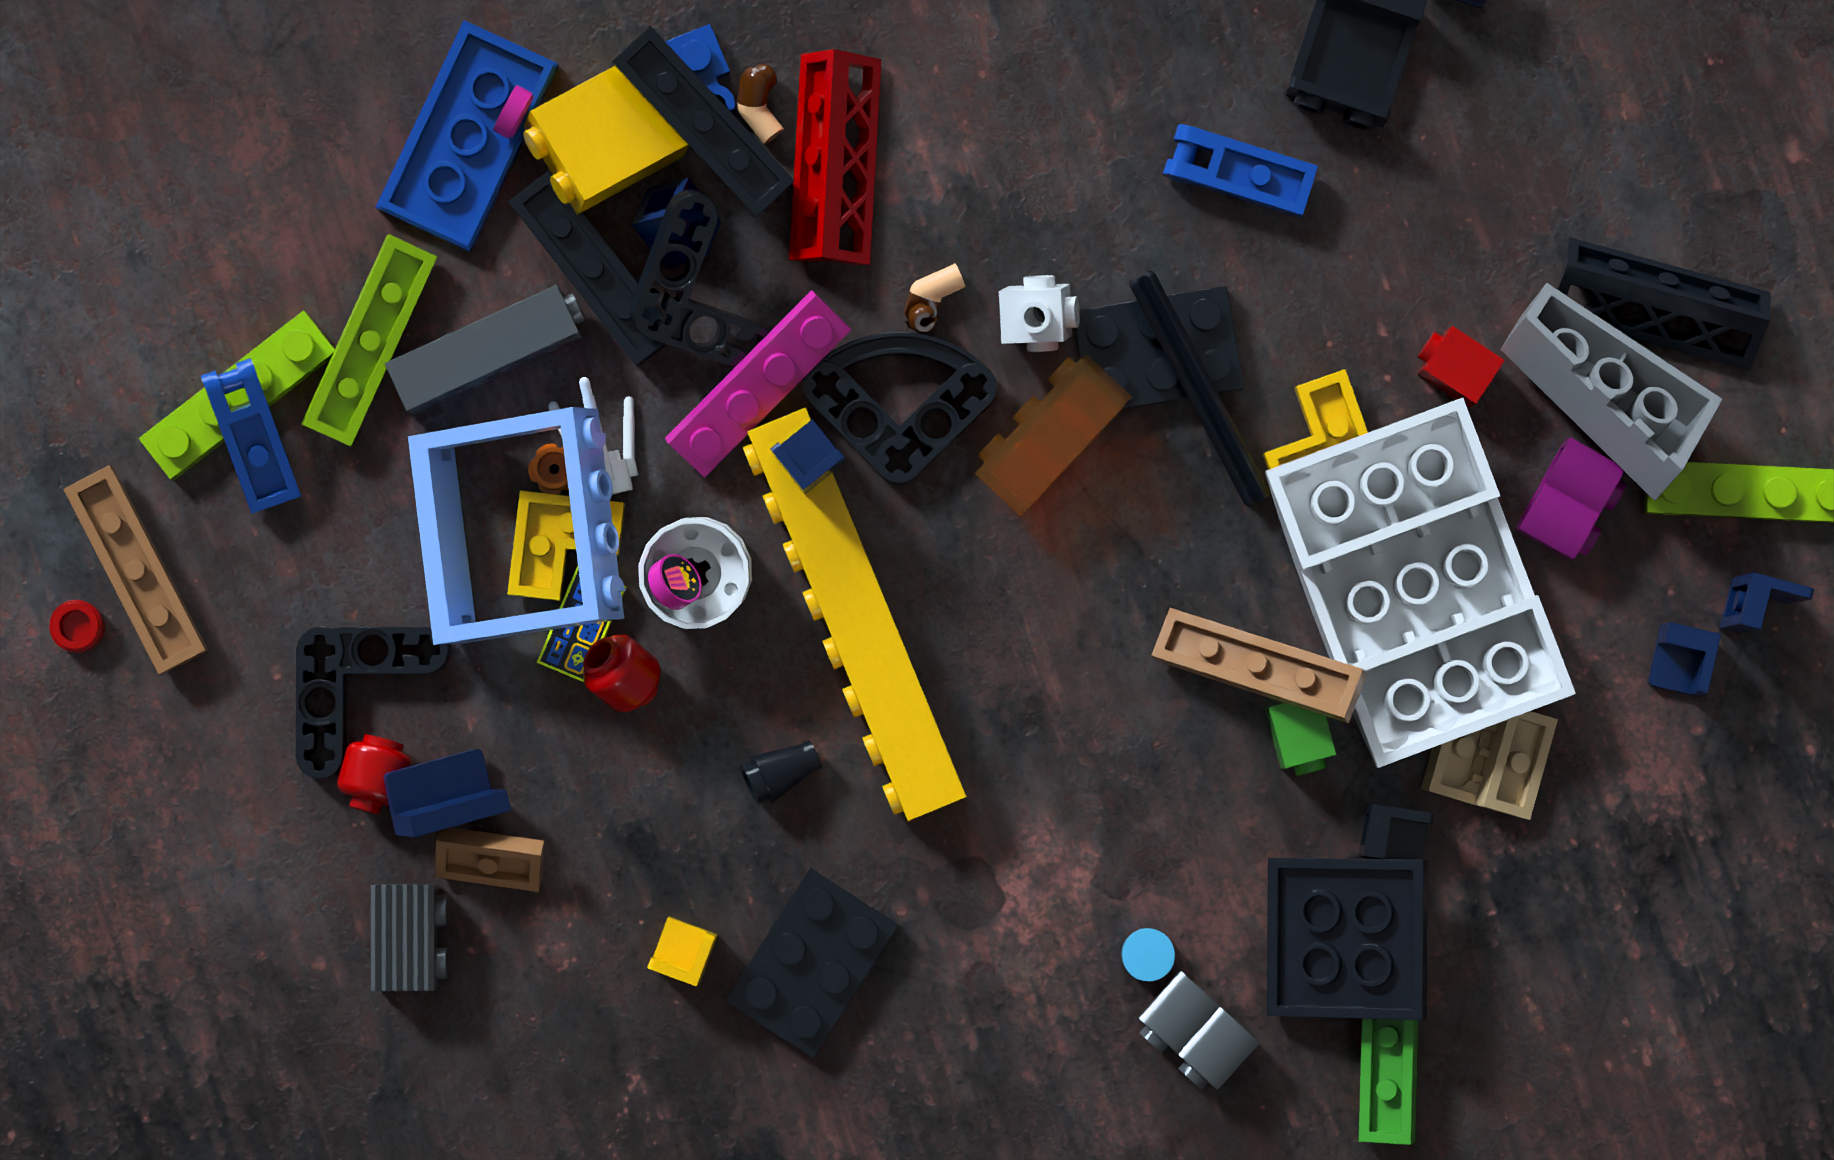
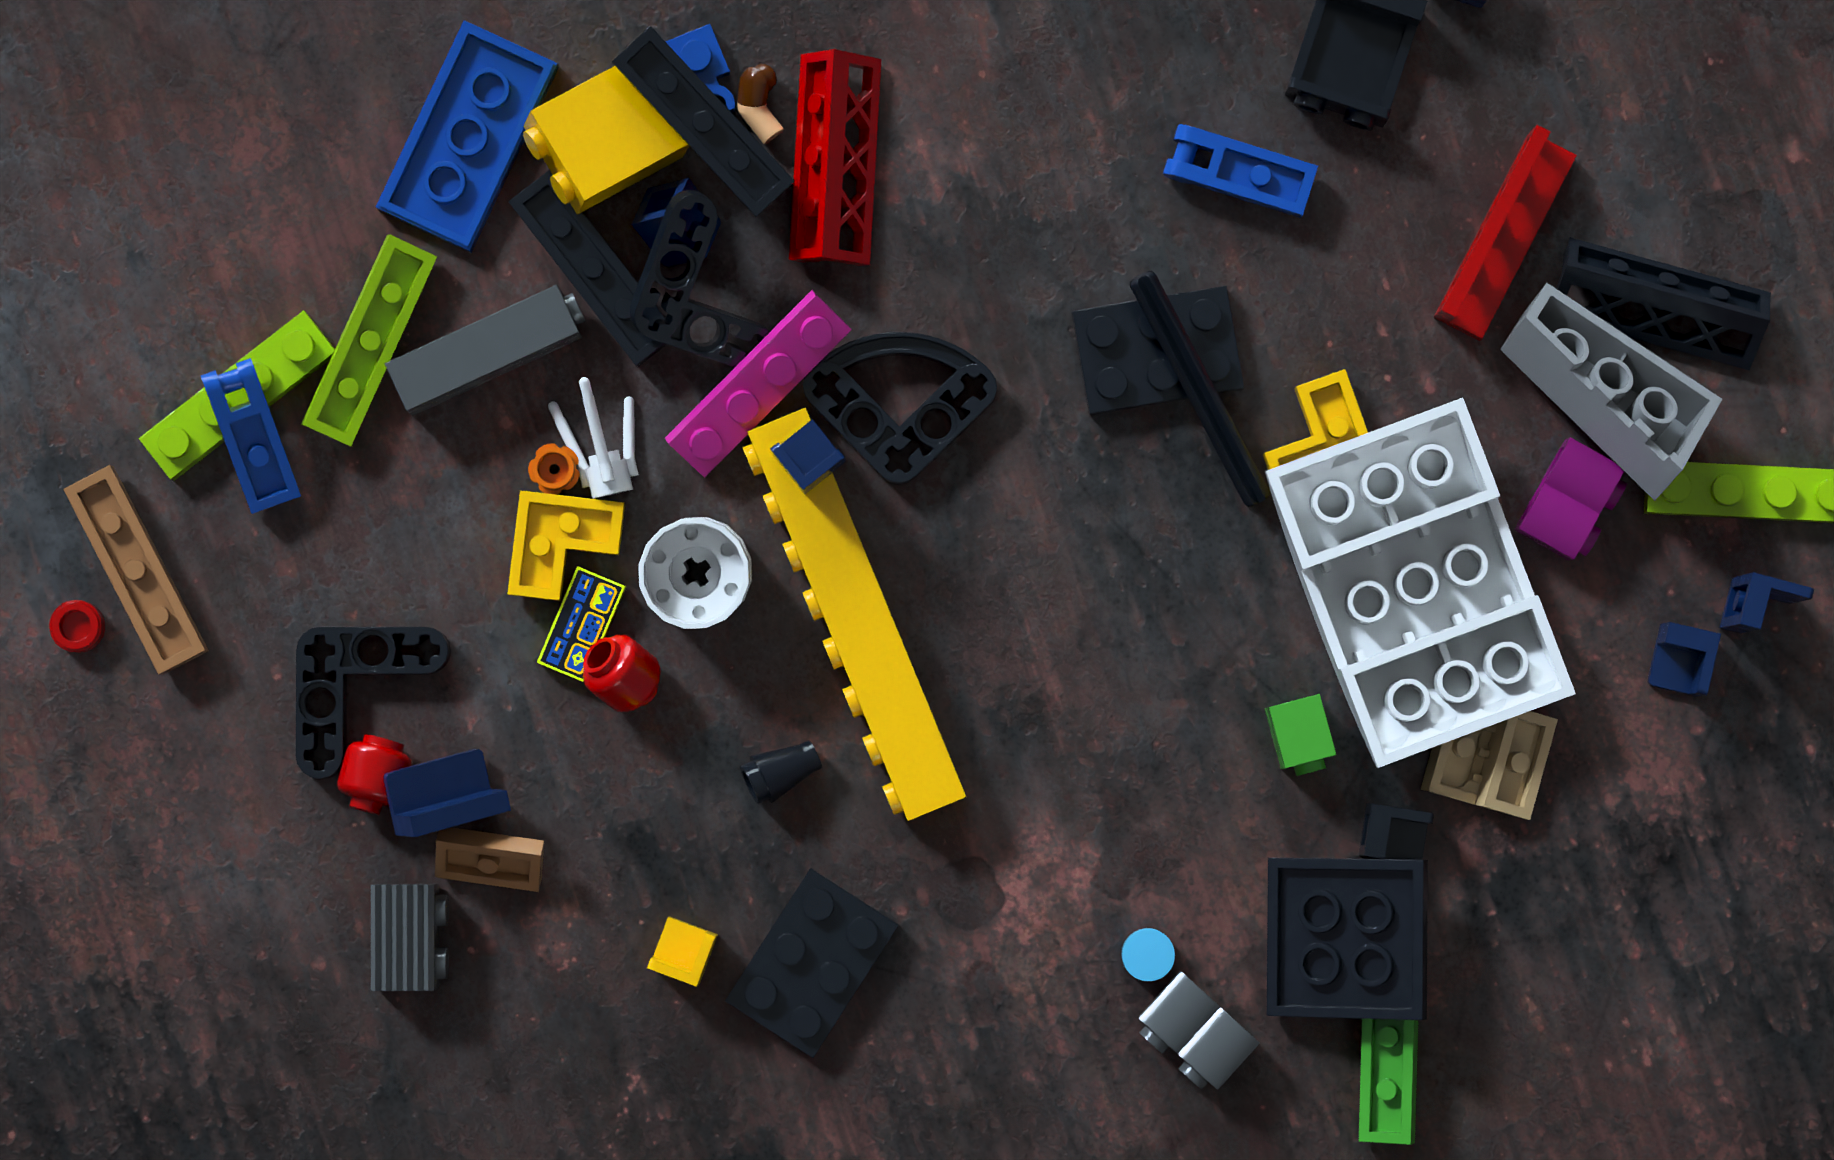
light blue window [408,407,625,645] -> none
dark pink tile [493,85,534,139] -> none
tile [648,554,701,610] -> none
arm [904,264,966,334] -> none
clear orange brick [975,355,1133,516] -> none
white brick [999,275,1080,352] -> none
medium nougat plate [1151,608,1367,724] -> none
red brick [1417,326,1505,408] -> none
none -> red fence [1434,125,1577,341]

